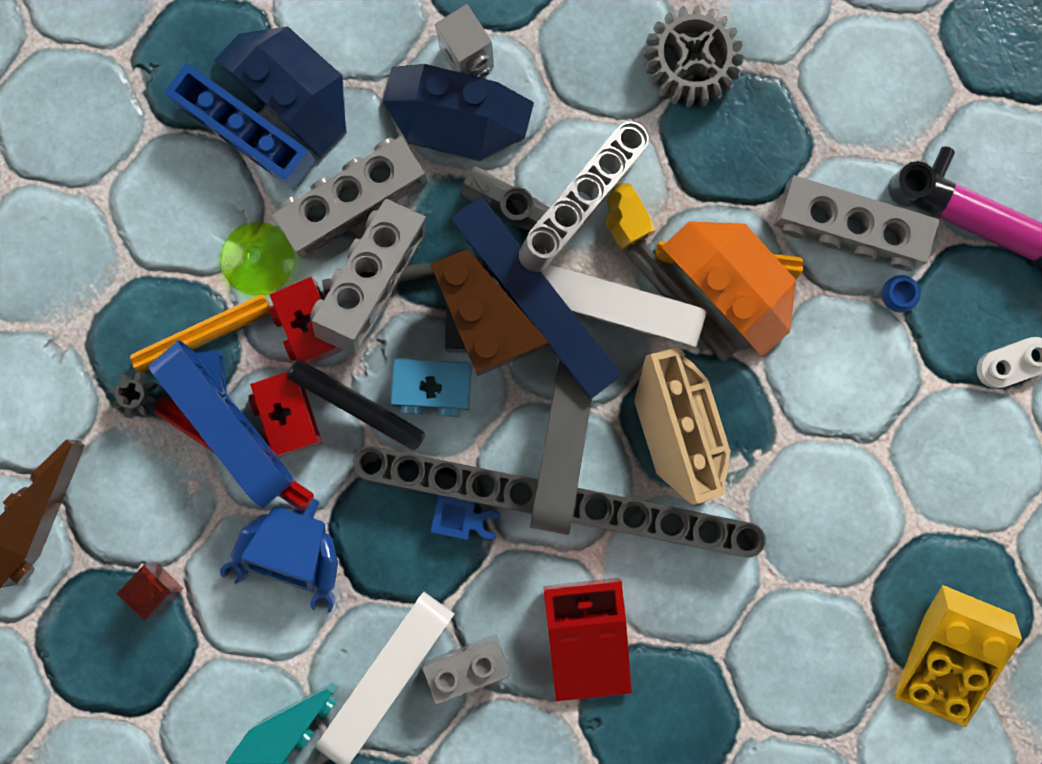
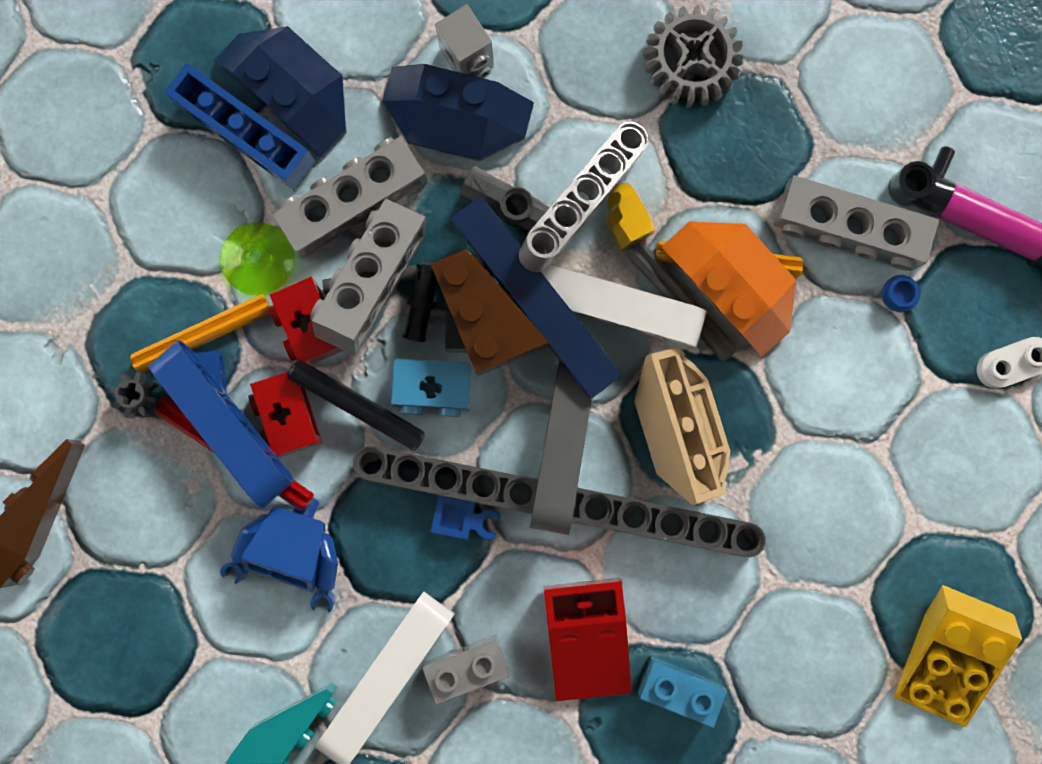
clear red brick [117,562,183,621] -> none
none -> black pin [402,263,437,342]
none -> dark azure brick [636,656,727,728]

